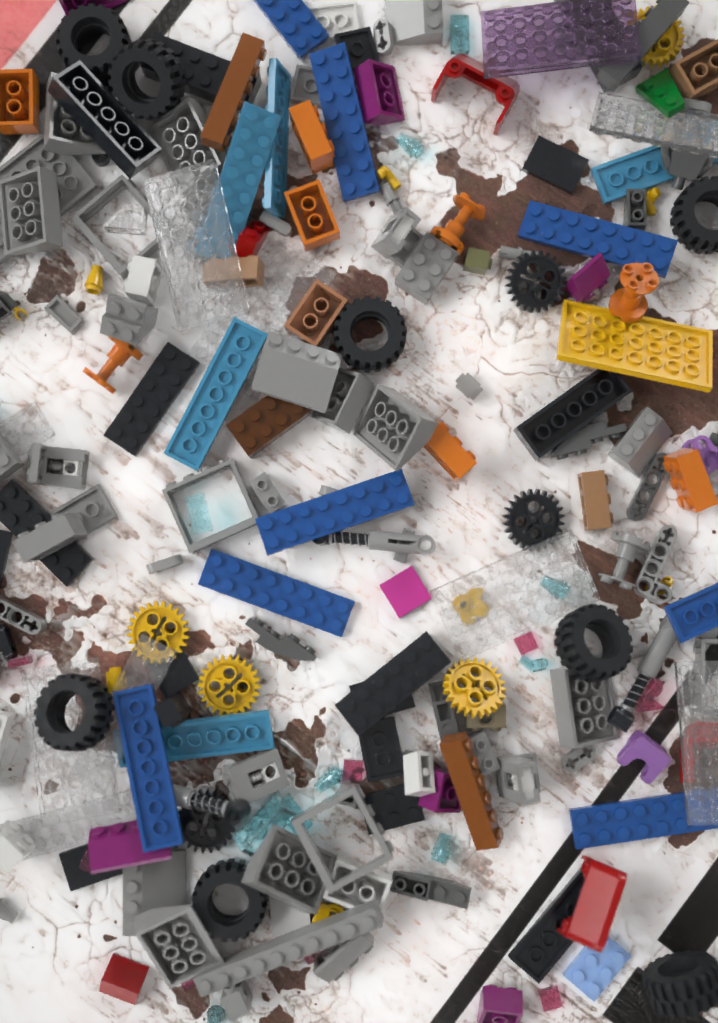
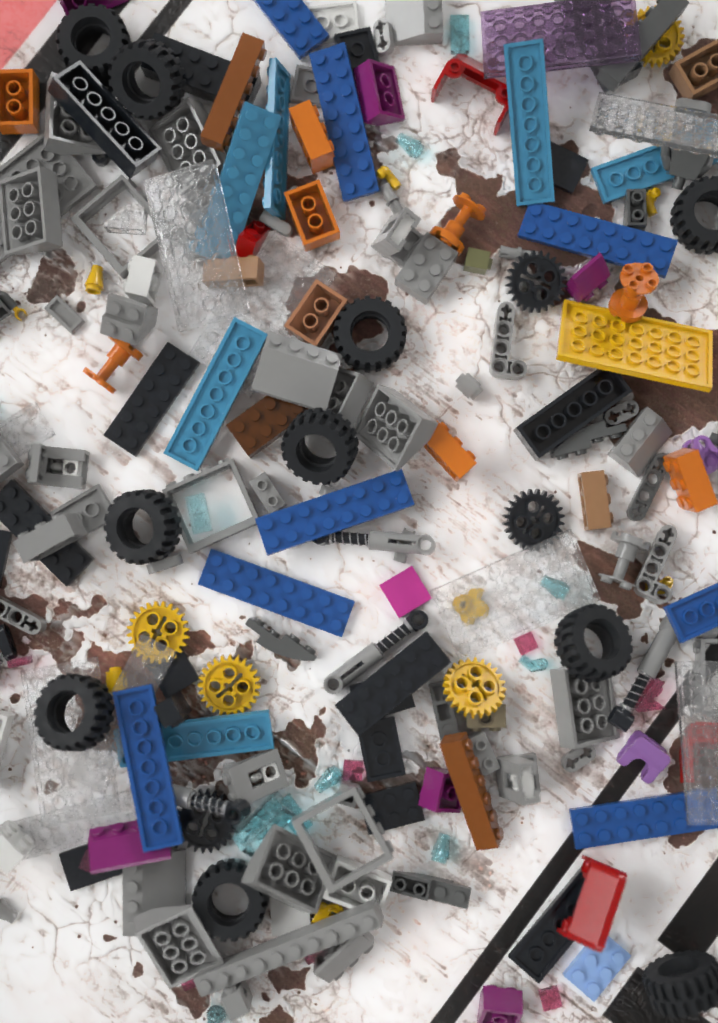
red slope [99,953,150,1005] -> none
white brick [403,751,435,797] -> none
green wing [635,68,685,118] -> none
none -> black tyre [103,489,182,565]
none -> black tyre [281,407,359,485]
none -> piece [323,610,428,694]
none -> light grey beam [489,301,527,381]
none -> dark azure plate [503,38,555,206]
none -> light grey beam [603,400,639,426]

